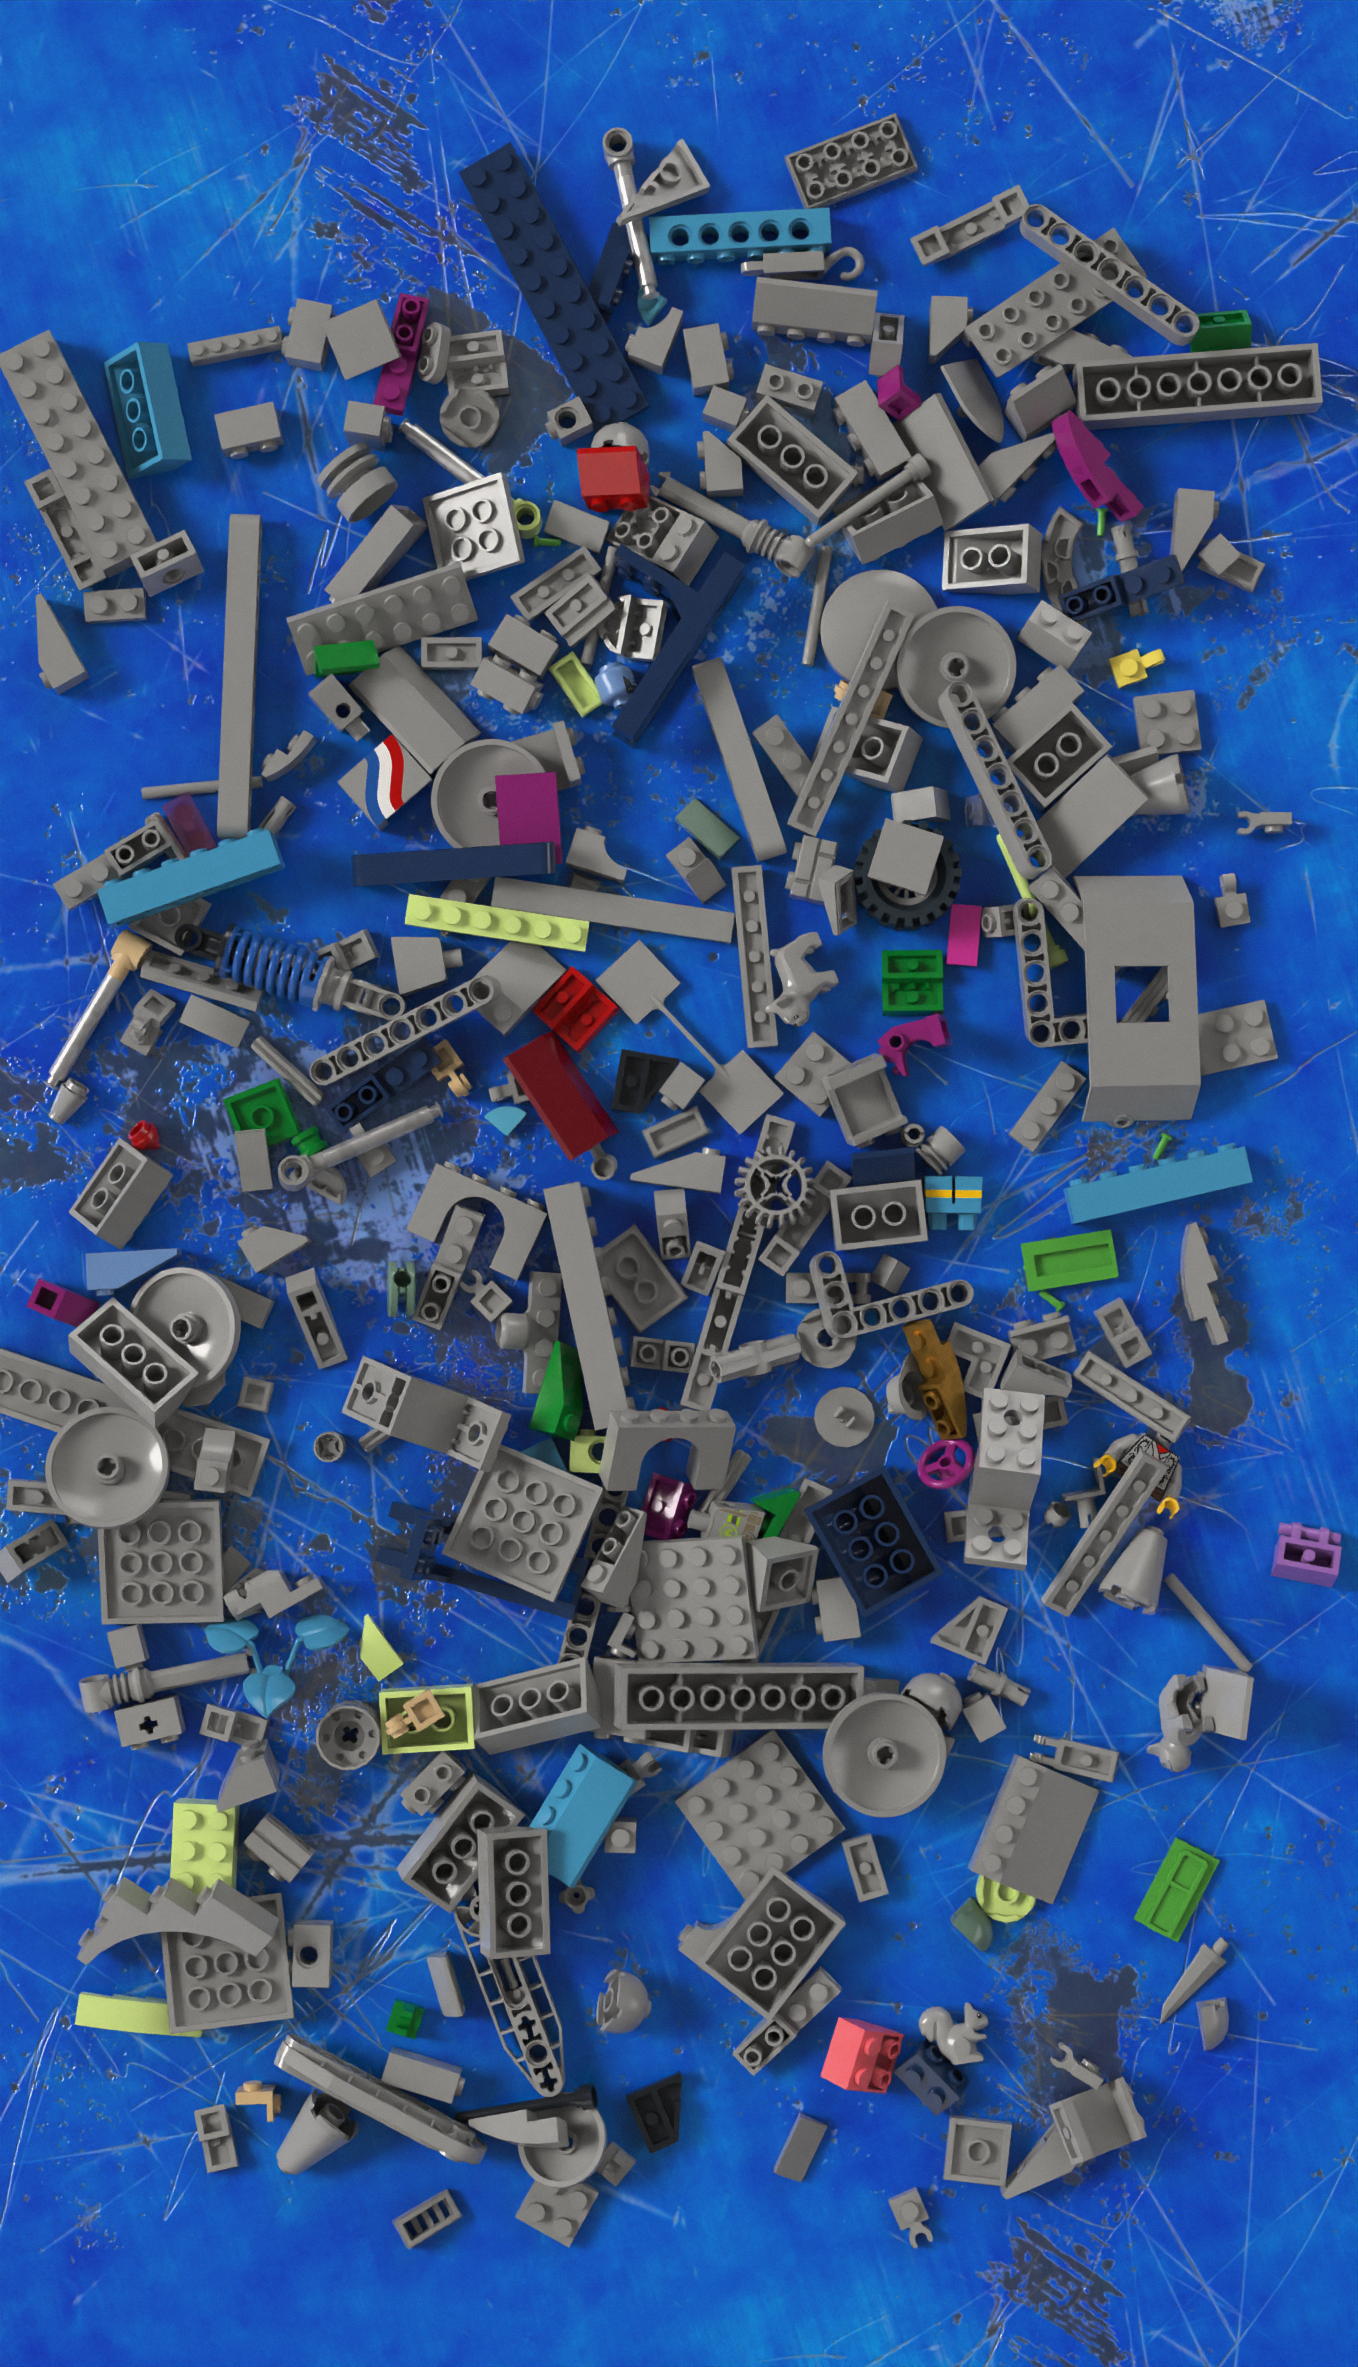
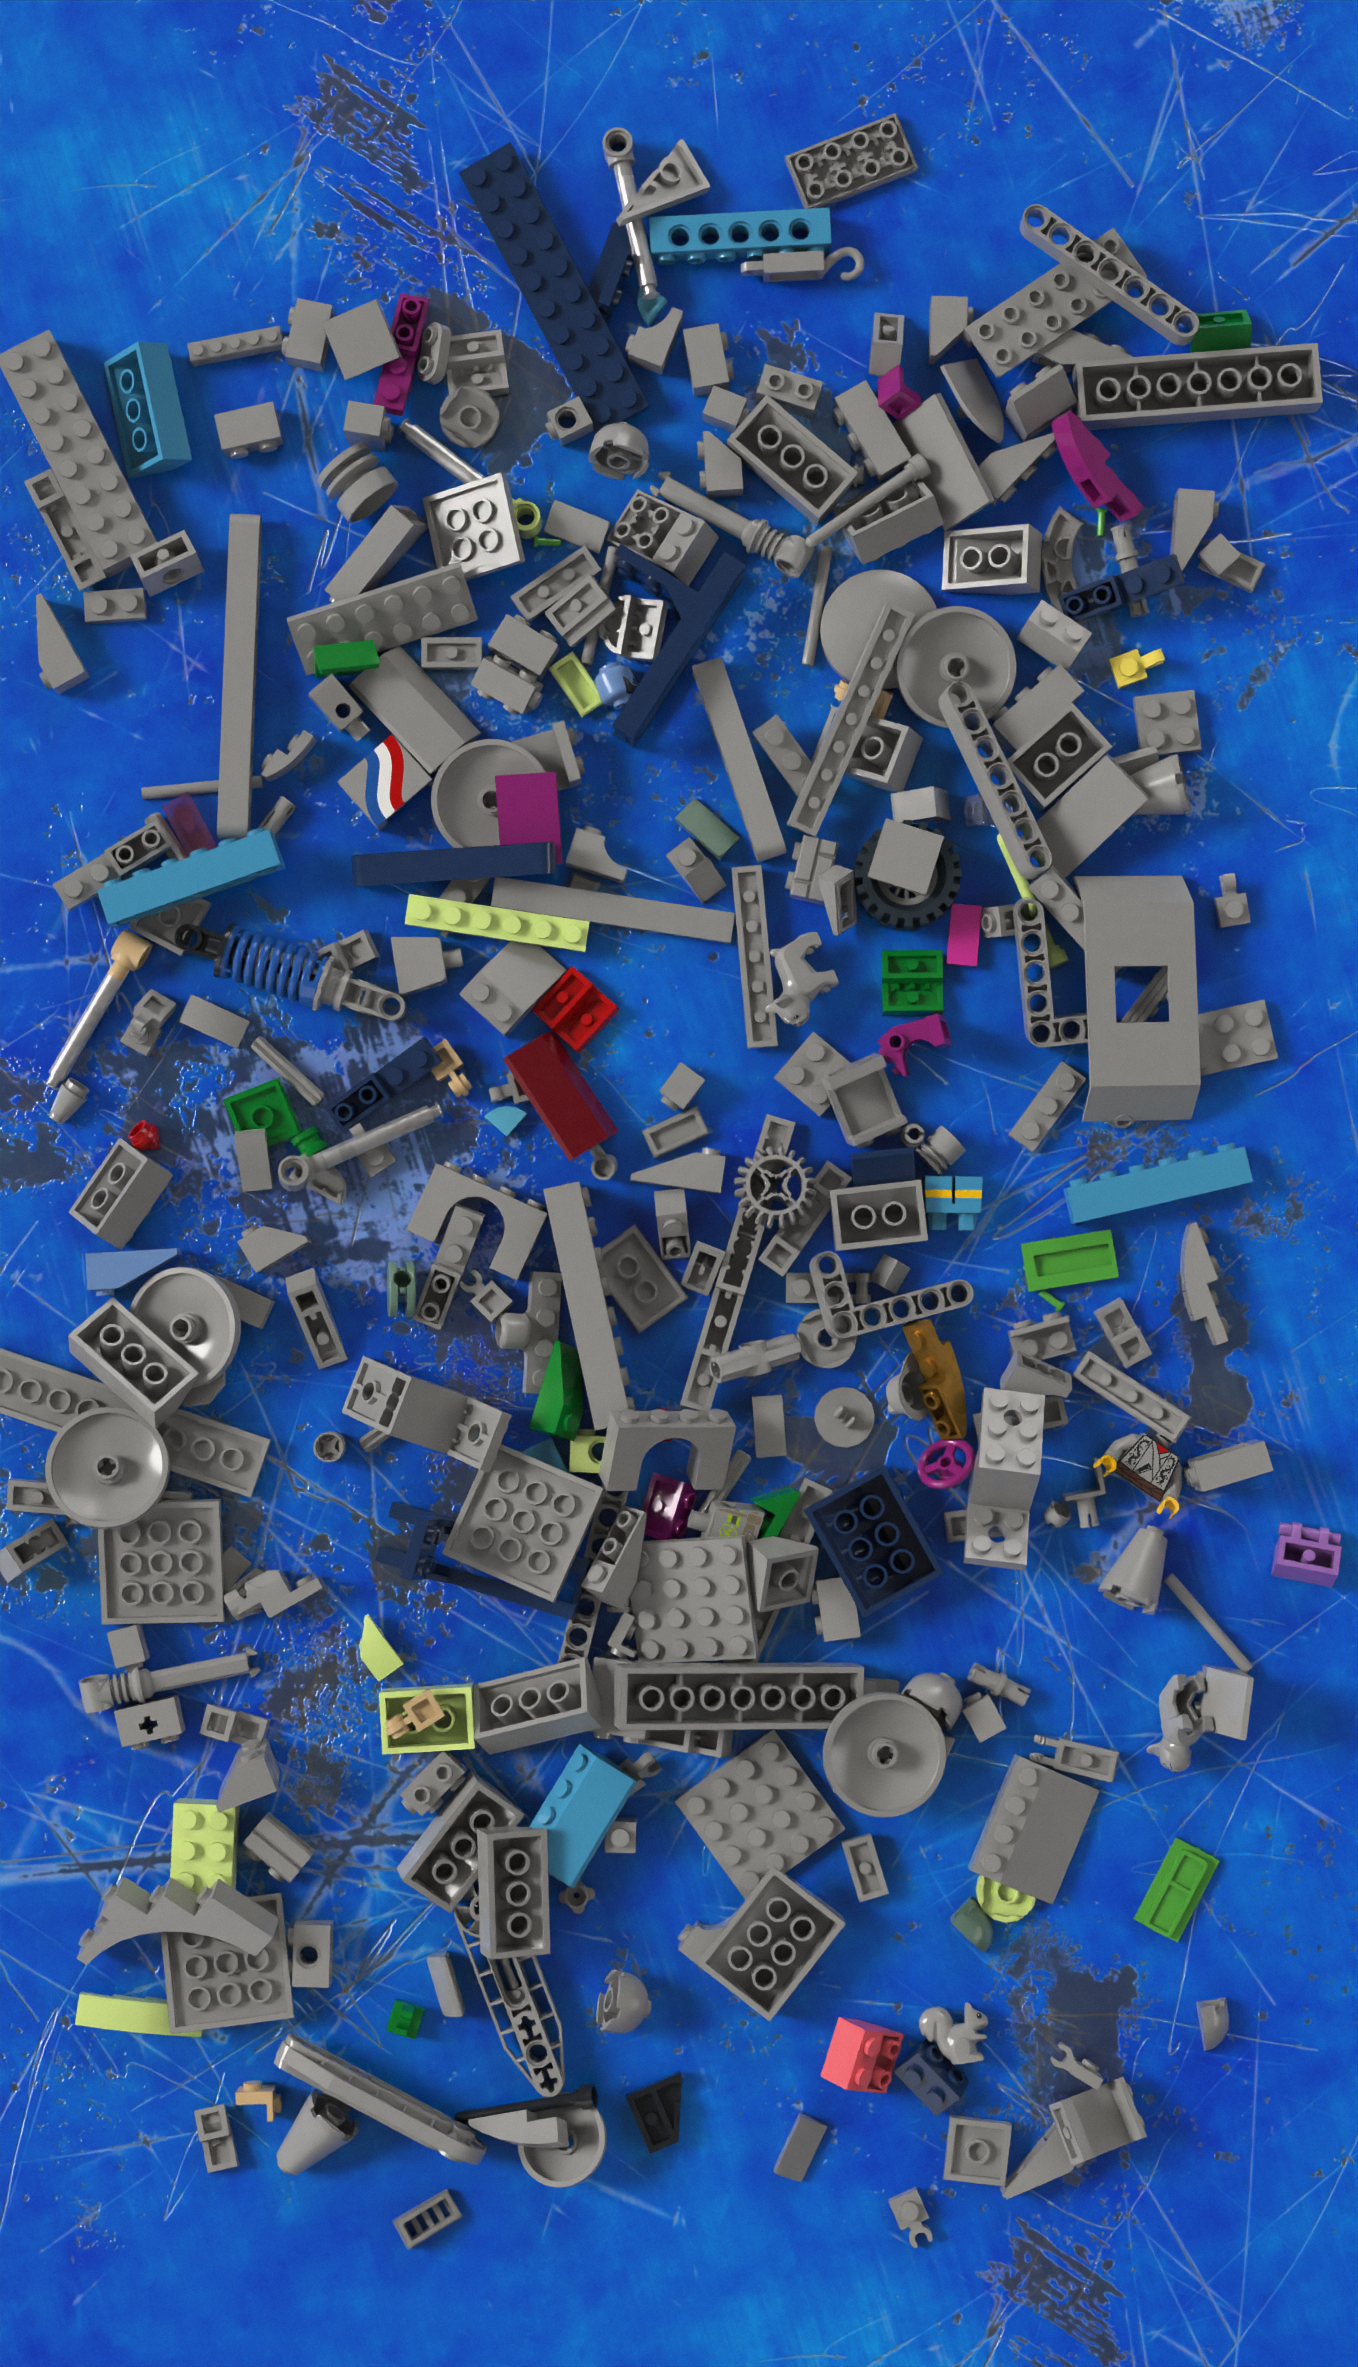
magenta slope [26,1278,101,1327] -> none
light grey plate [140,950,266,1012] -> none
light grey arch [194,1427,237,1493] -> none
dark azure plant [204,1614,349,1719] -> none
light grey tile [237,1376,275,1413] -> none
light grey beam [309,975,501,1085] -> none
light grey wheel [316,1700,382,1770] -> none
light grey brick [381,2046,466,2104] -> none
light grey plate [515,2180,599,2248] -> none
red slope [577,446,650,512] -> none
light grey hinge [595,940,784,1135] -> none
light grey tile [596,2141,636,2187] -> none
black wing [611,1049,679,1114] -> none
light grey slope [628,1336,695,1373] -> none
light grey slope [732,1966,842,2076] -> none
light grey slope [752,277,878,347] -> none
light grey slope [910,184,1029,267] -> none
light grey wing [930,1596,1008,1665] -> none
light grey plate [947,1322,1011,1399] -> none
light grey plate [1041,1450,1168,1617] -> none
bright green piece [1152,1133,1173,1160] -> none
light grey bar [1160,1936,1230,2024] -> none
light grey plate [1237,811,1292,836] -> none
none -> light grey tile [752,1395,787,1458]
none -> light grey window [1182,1439,1274,1492]

